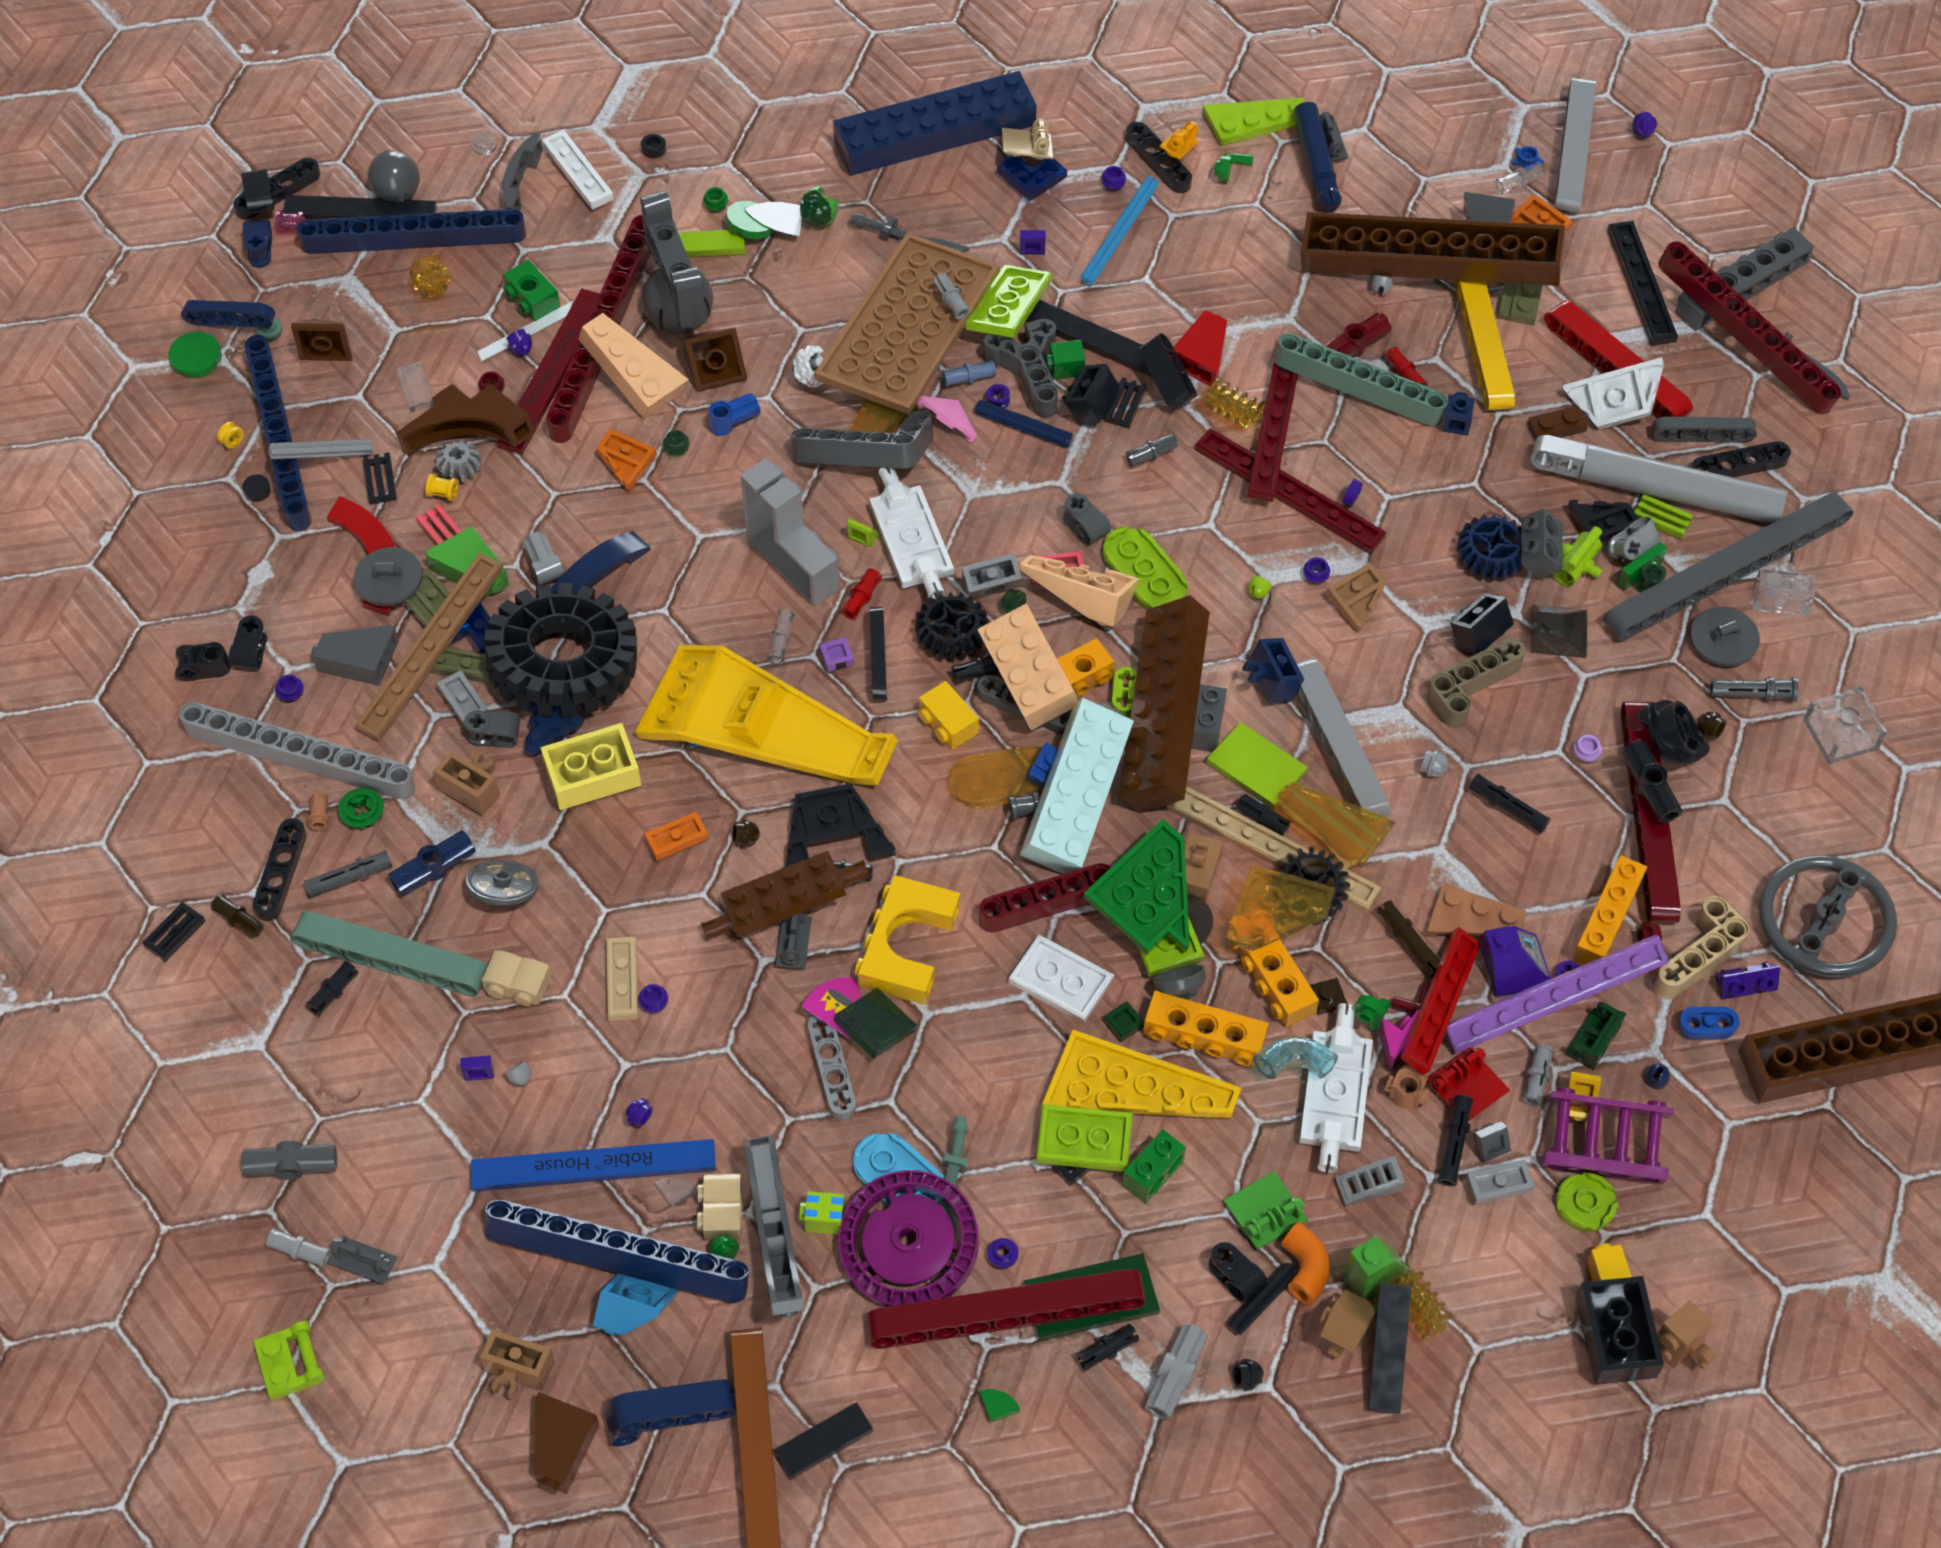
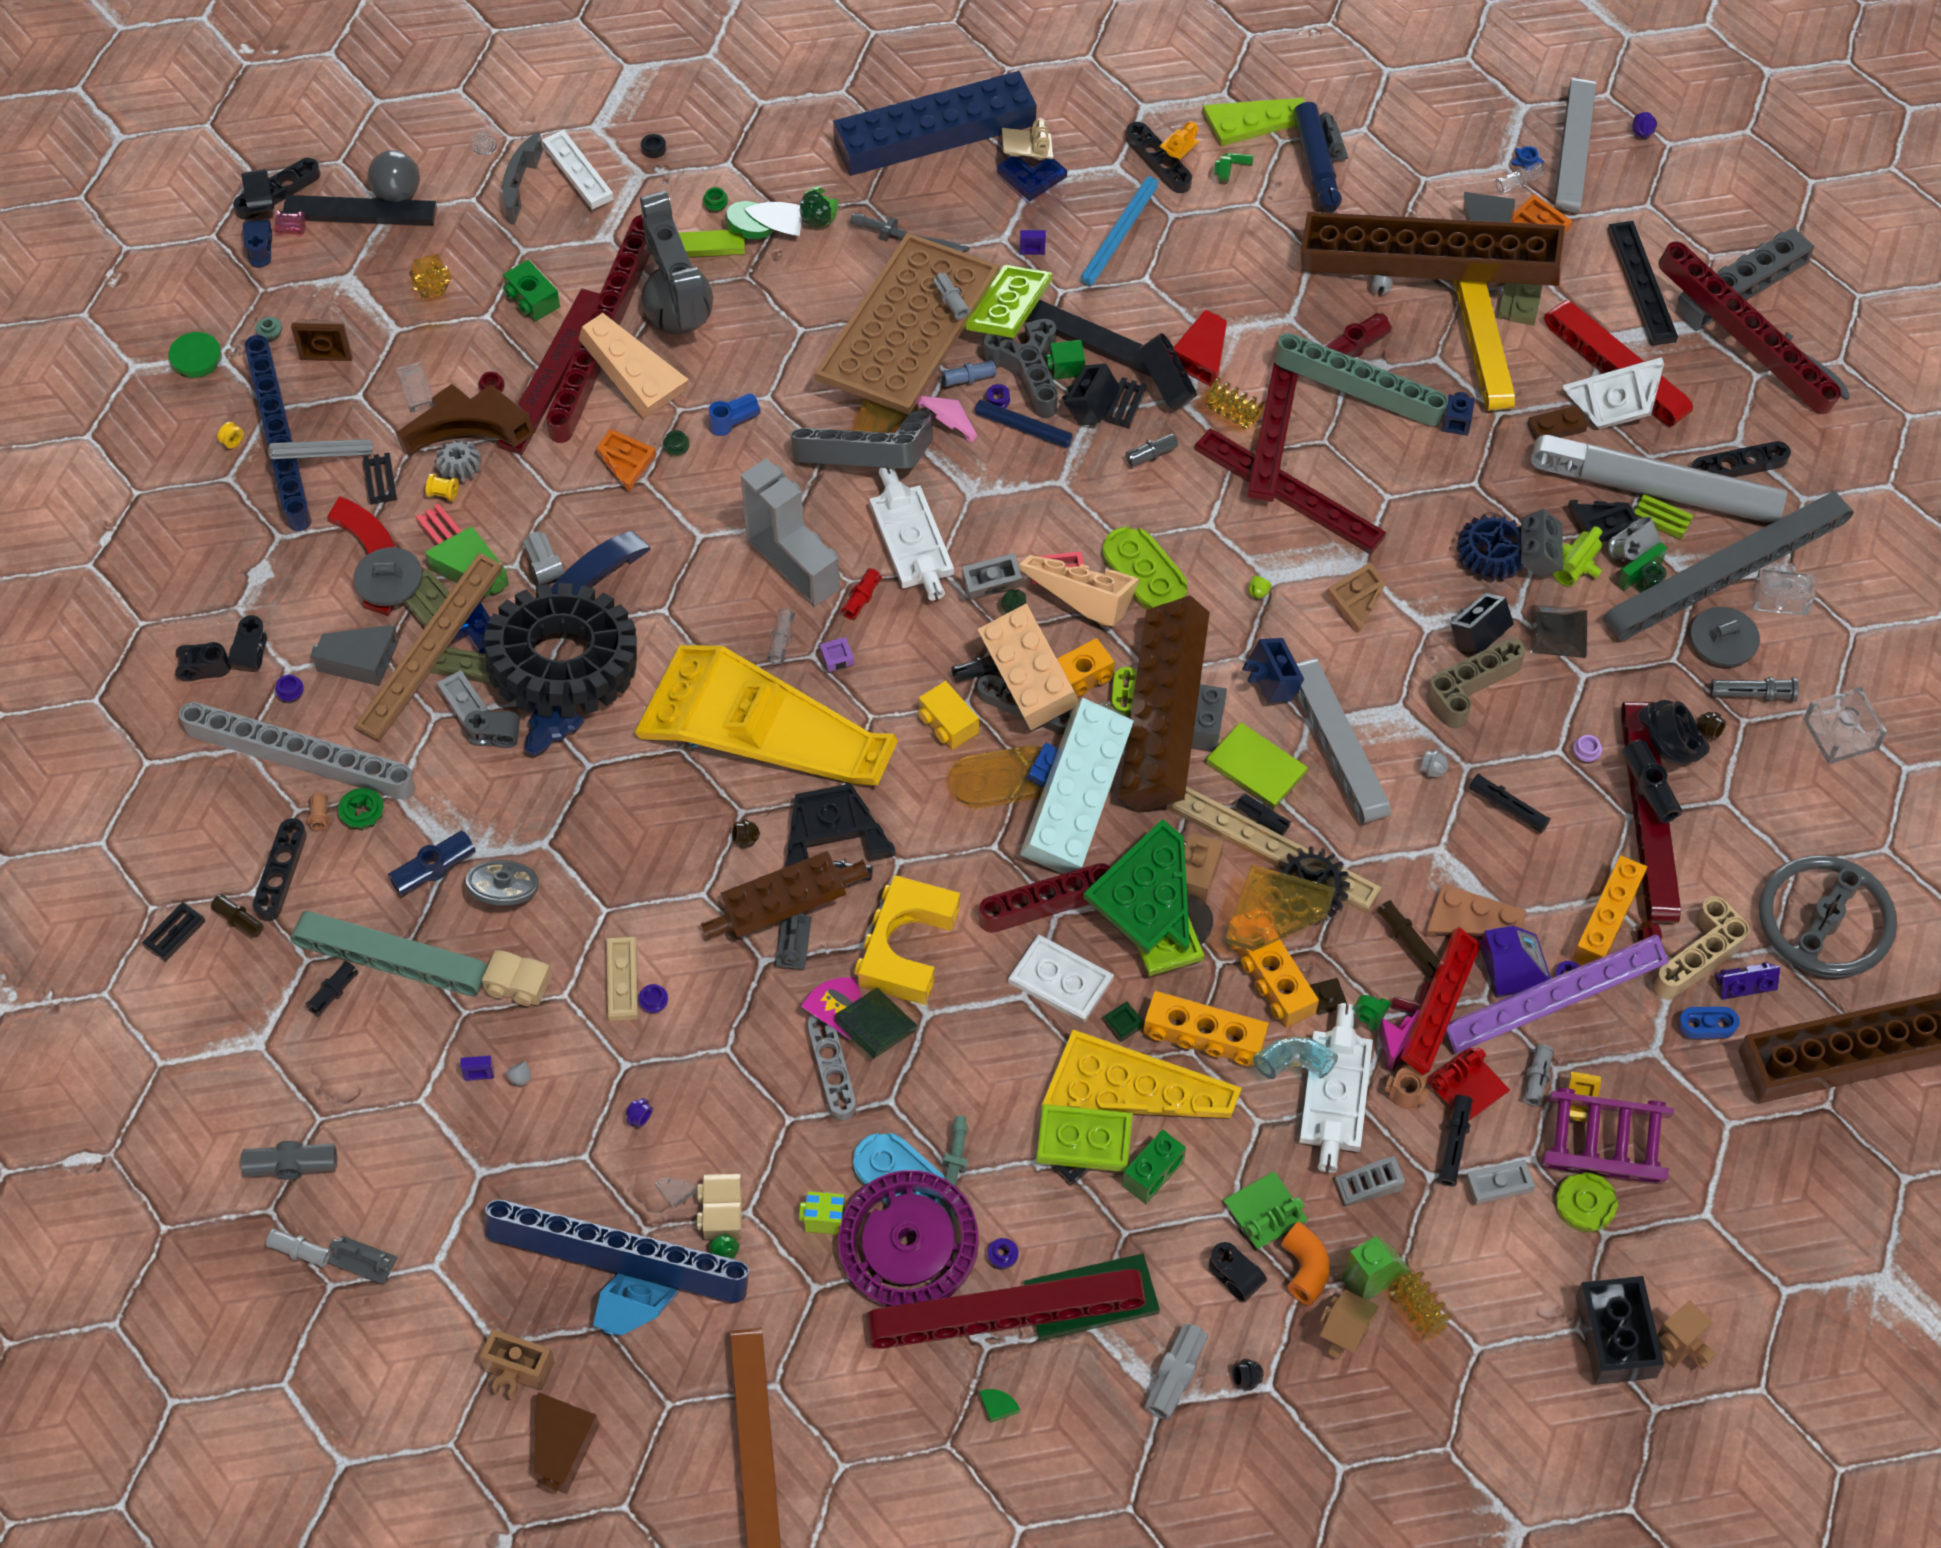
dark blue beam [181,300,276,328] -> none
black tile [242,474,271,502] -> none
lime plate [253,1321,325,1401] -> none
dark blue beam [296,209,526,254] -> none
dark grey pin [304,850,393,898] -> none
medium nougat brick [433,751,500,815] -> none
blue tile [471,1139,716,1192] -> none
white sticker [477,301,573,361] -> none
dark purple plate [506,329,532,355] -> none
light yellow brick [540,723,641,810] -> none
dark blue beam [604,1379,737,1447] -> none
orange plate [644,811,709,861] -> none
reddish brown slope [681,327,747,391] -> none
dark grey arch [743,1135,805,1317] -> none
black tile [774,1402,873,1480] -> none
white piece [792,345,824,387] -> none
lime slope [847,519,880,547] -> none
black beam [870,607,887,701] -> none
black gear [915,591,989,662] -> none
dark grey bush [1008,790,1039,821] -> none
dark grey piece [1063,493,1111,546] -> none
black pin [1076,1323,1139,1371] -> none
dark purple plate [1101,166,1126,189] -> none
dark grey piece [1153,964,1206,999] -> none
black axle [1228,1263,1298,1335] -> none
clear yellow slope [1275,782,1396,868] -> none
dark purple plate [1303,557,1330,583] -> none
dark purple tile [1342,479,1363,507] -> none
black tile [1368,1283,1412,1414] -> none
red pin [1384,347,1428,386] -> none
dark grey tile [1473,1121,1511,1162] -> none
dark green hinge [1565,1002,1627,1071] -> none
yellow brick [1586,1243,1632,1281] -> none
dark blue hinge [1644,1063,1670,1090] -> none
dark grey beam [1653,417,1757,443] -> none

